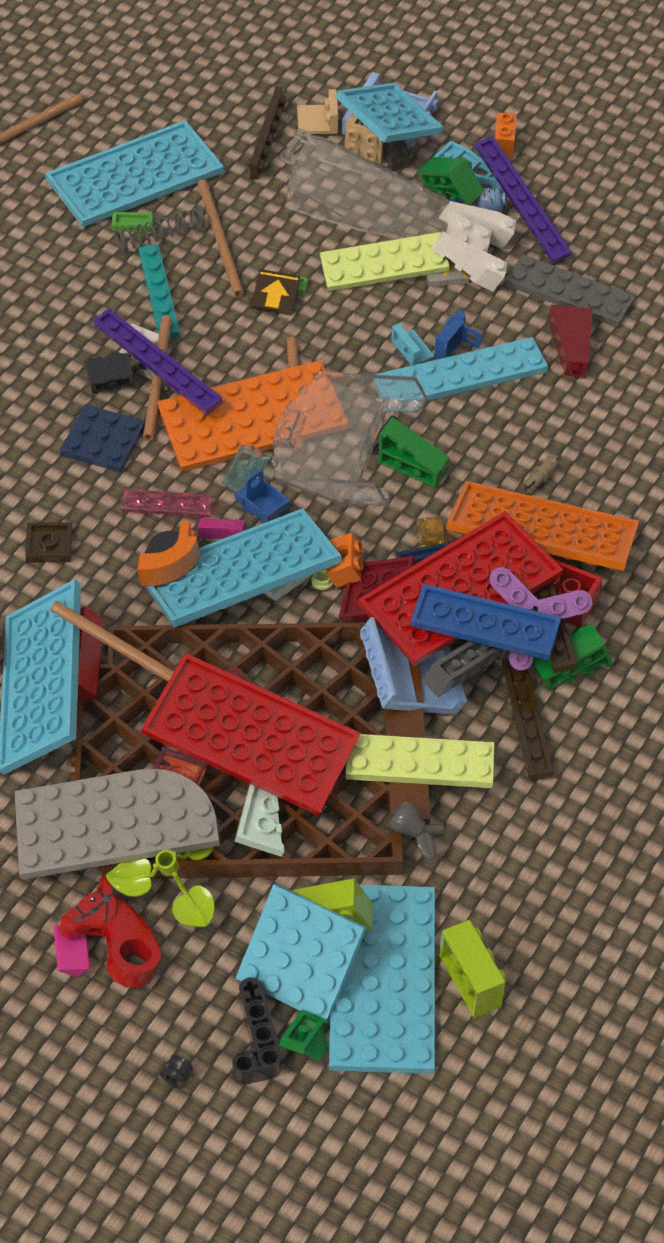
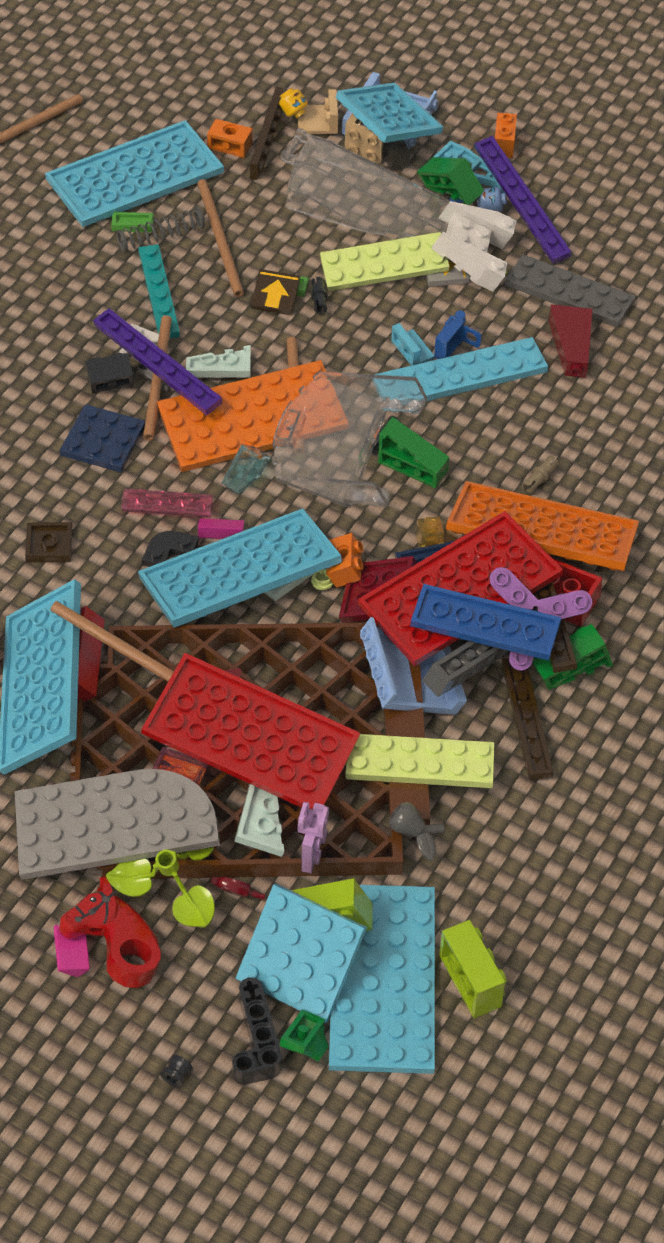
orange arch [137,521,200,586] -> none
blue piece [234,470,290,523] -> none
none -> light aqua wing [186,345,251,378]
none -> orange brick [207,119,253,158]
none -> dark red hand [210,877,266,900]
none -> yellow head [279,87,308,118]
none -> lavender plate [298,802,329,873]
none -> black pin [311,277,328,314]

